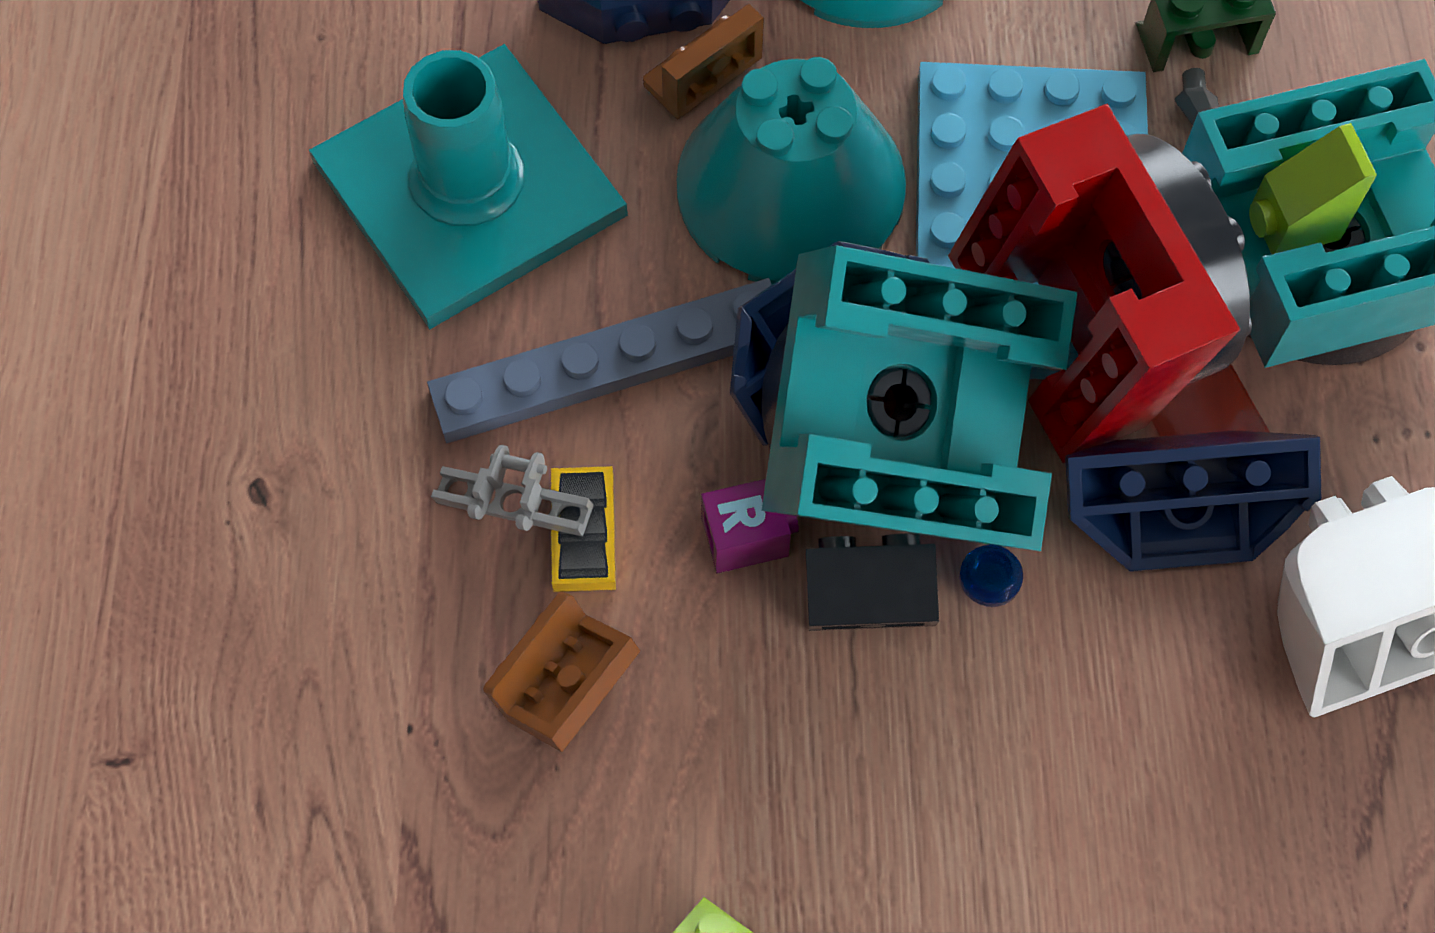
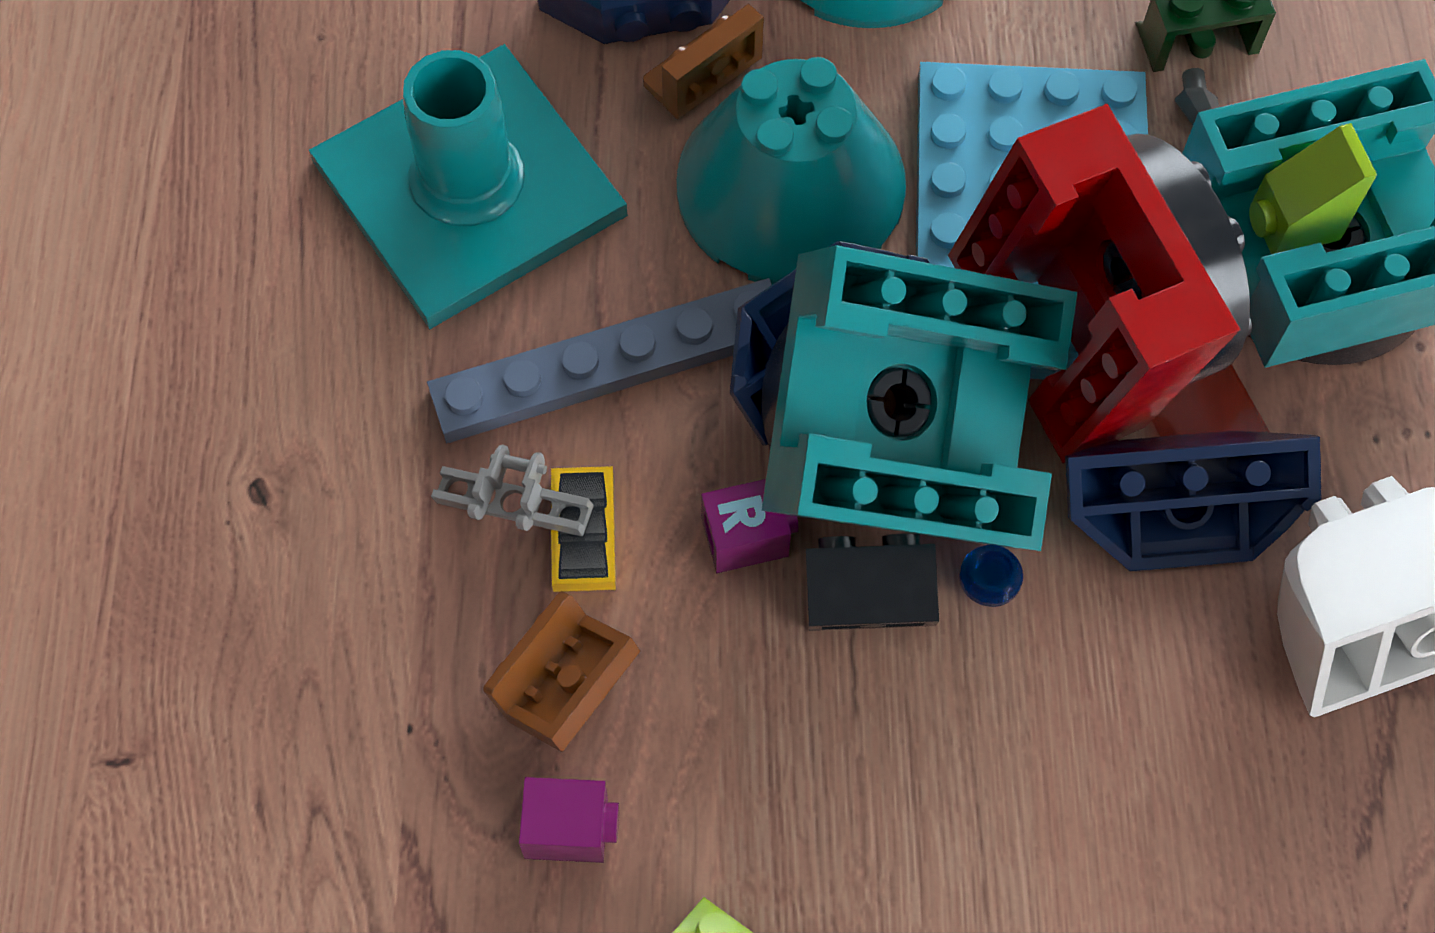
none -> magenta brick [519,777,619,863]

